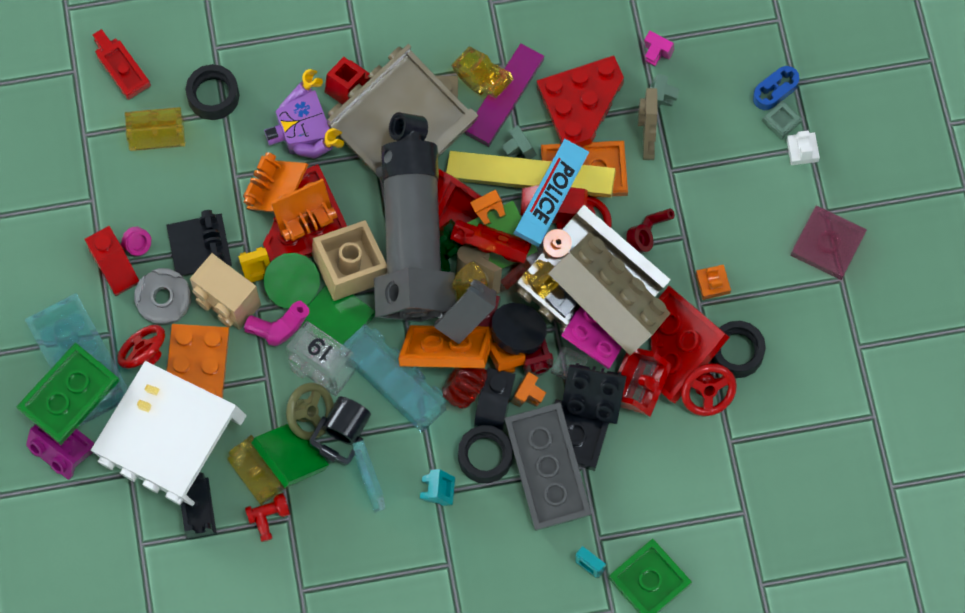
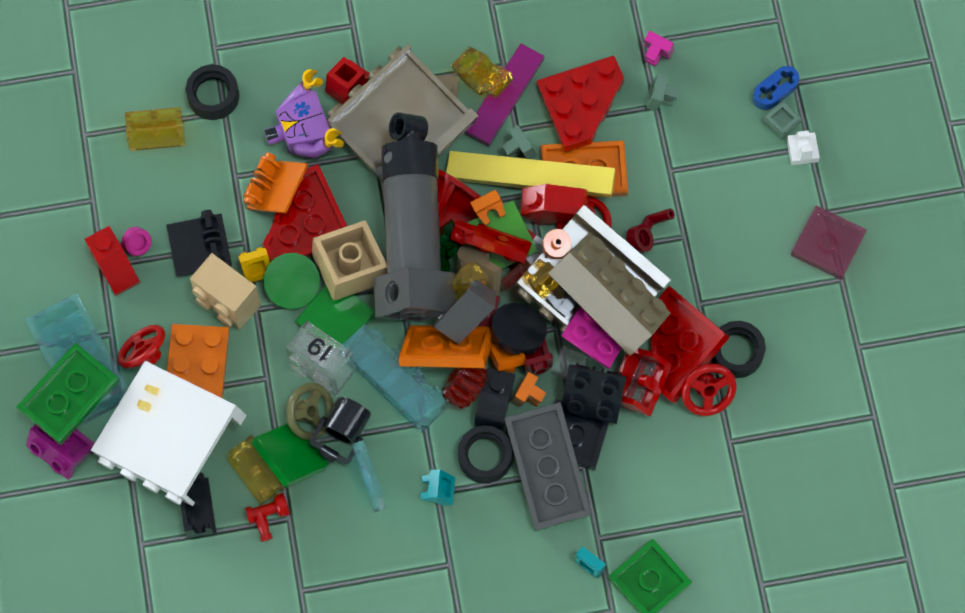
red hinge [93,29,151,100] -> none
light grey tile [134,268,192,325] -> none
dark pink arm [244,301,309,346] -> none
orange hinge [271,178,337,241] -> none
medium azure tile [513,138,589,247] -> none
dark tan wing [638,88,657,160] -> none
orange tile [696,264,731,300] -> none

